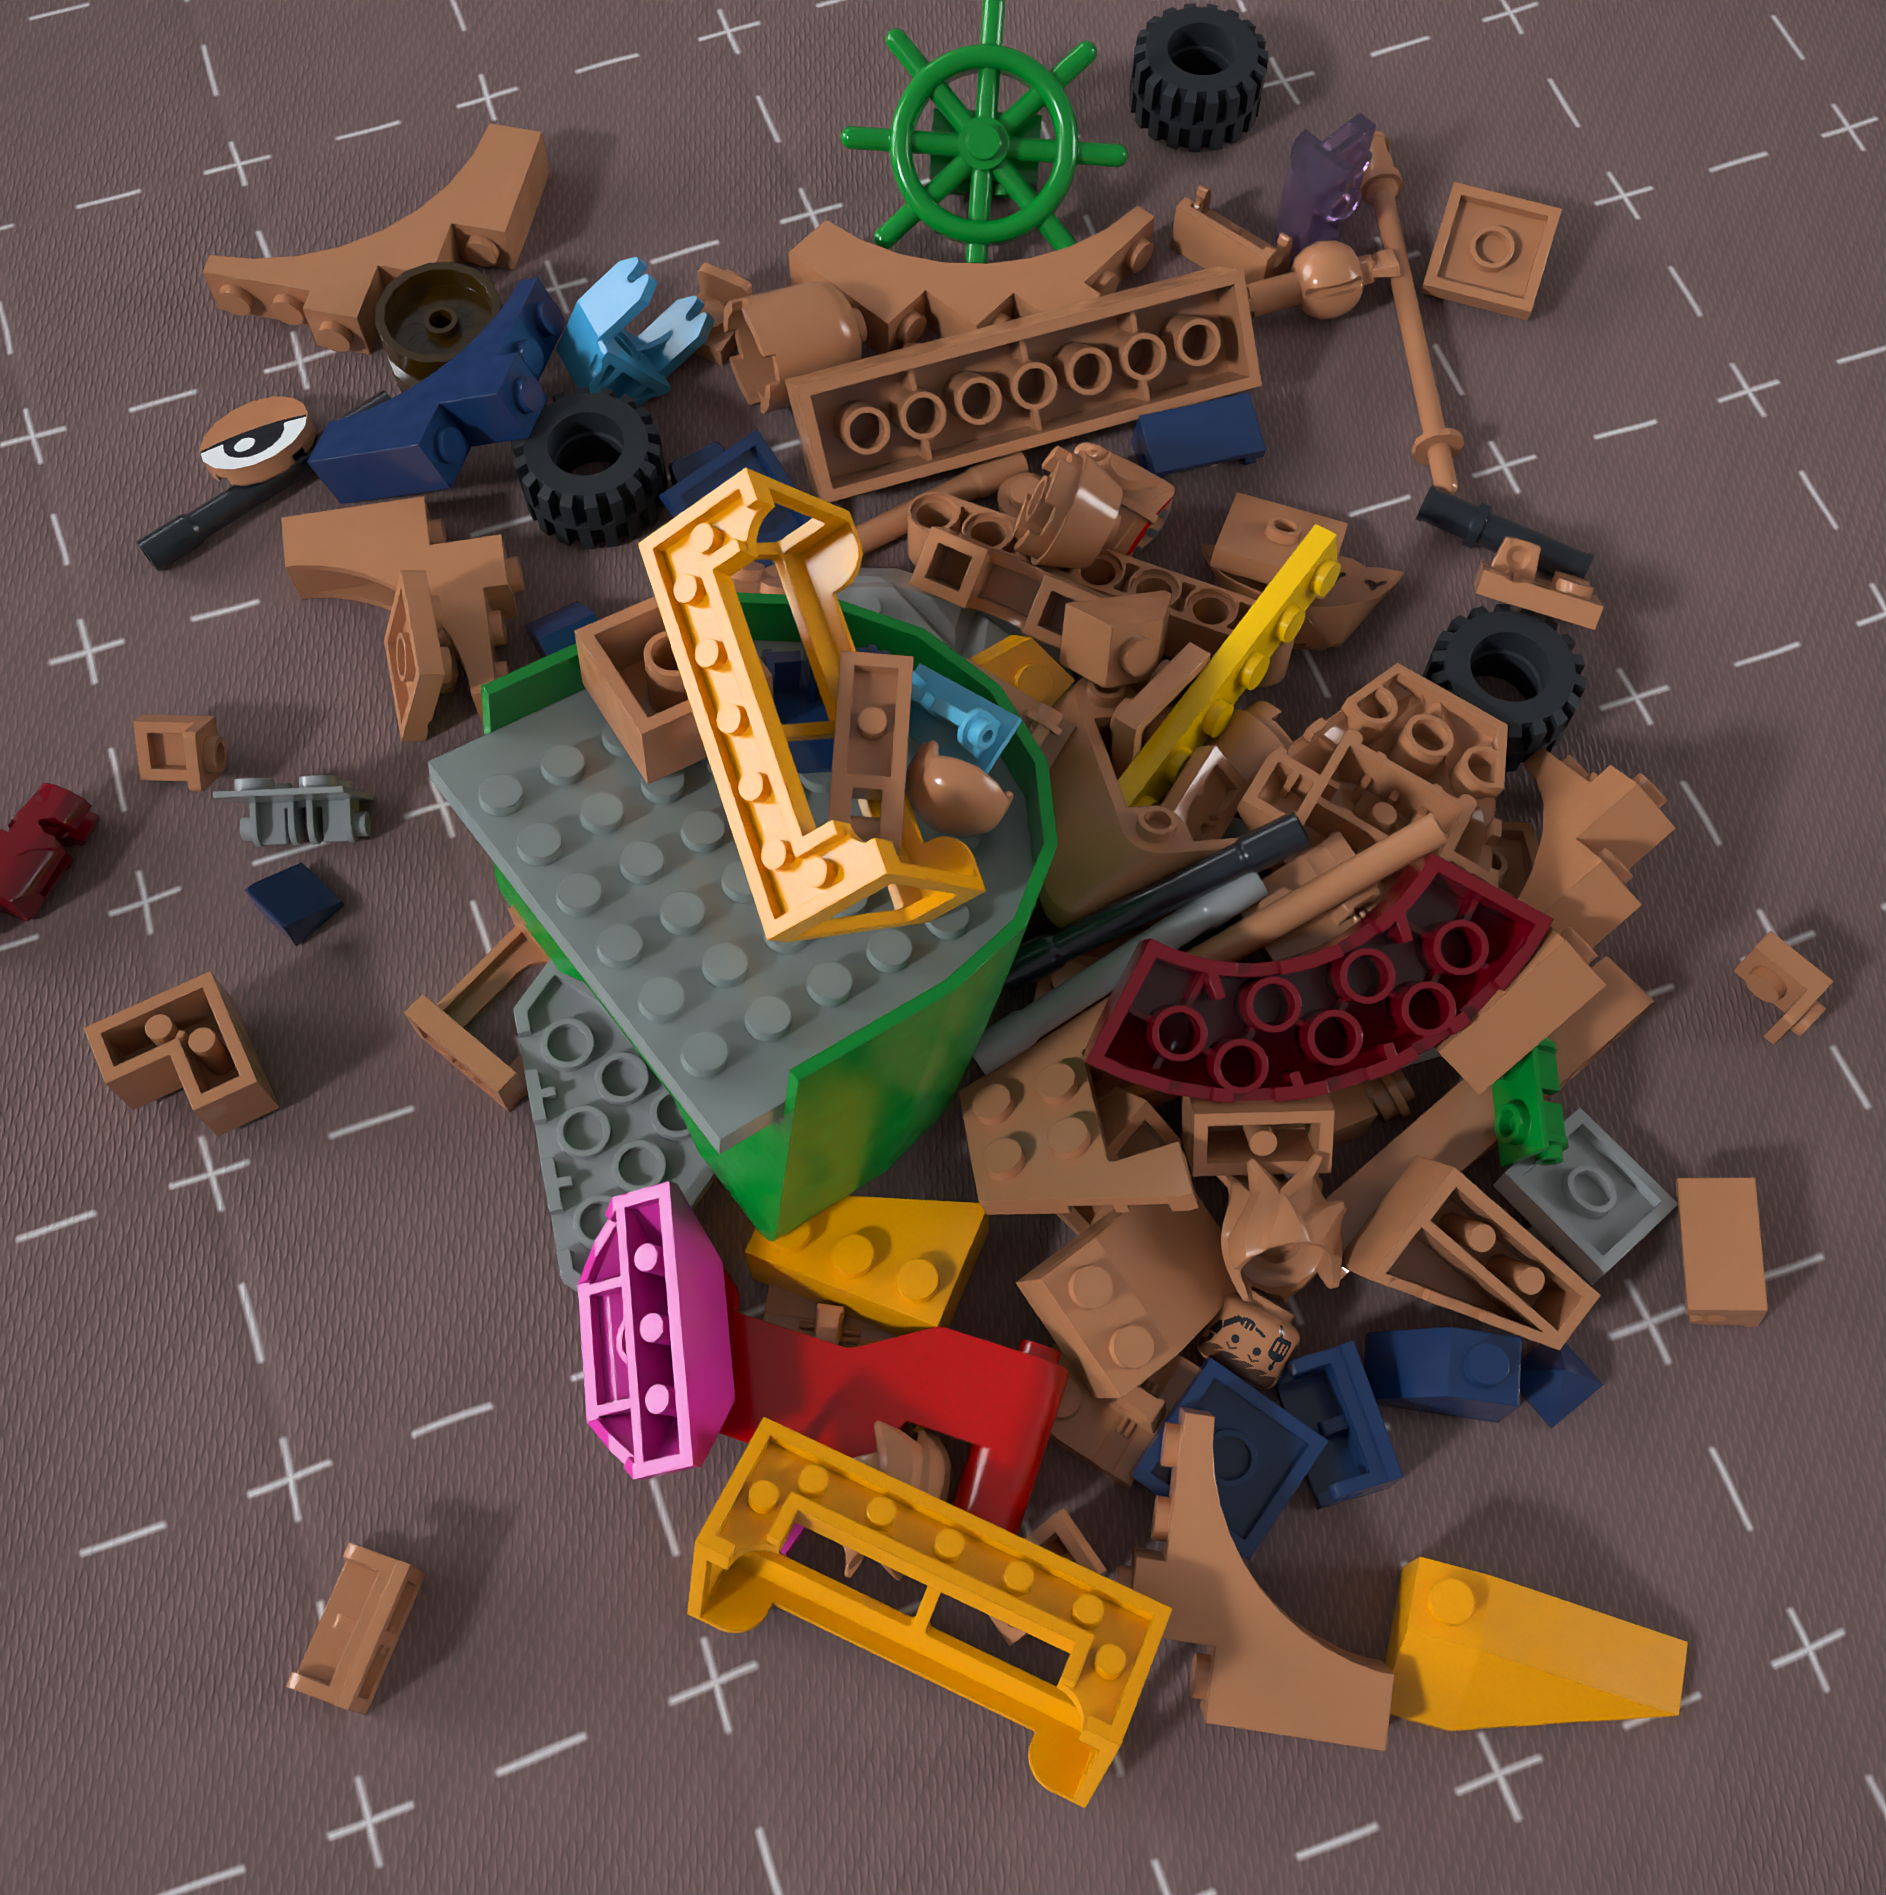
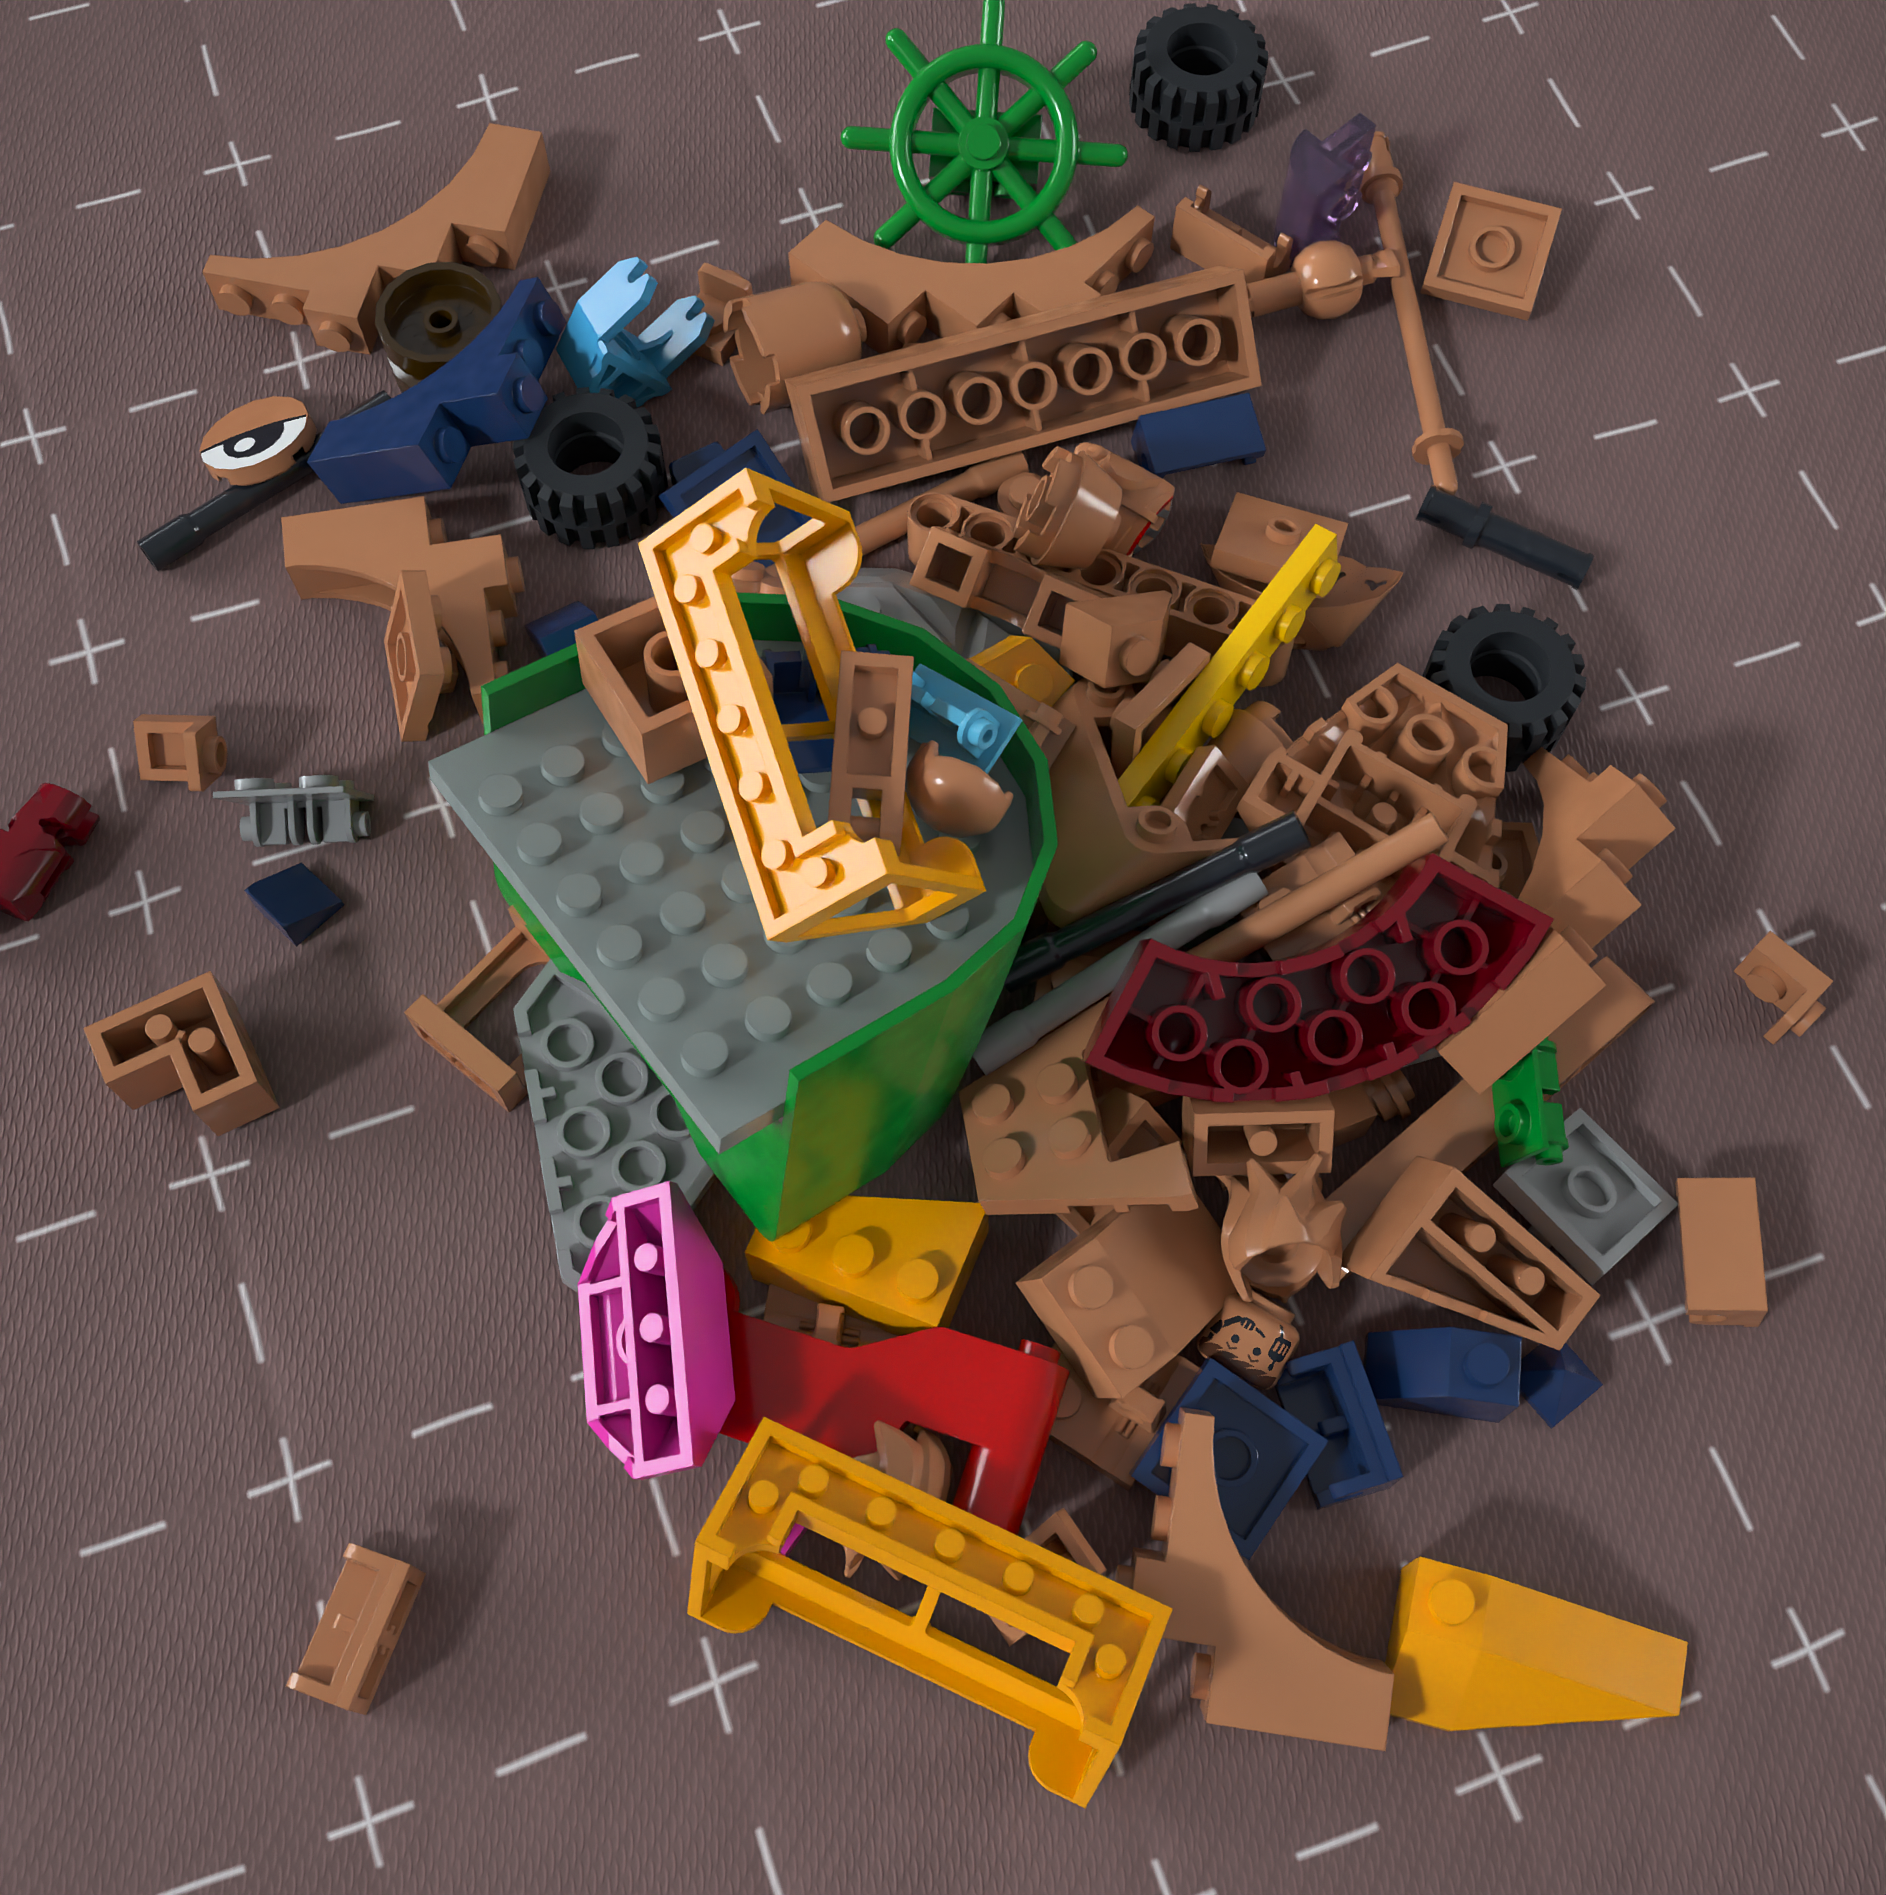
nougat hinge [1474,536,1604,630] -> none

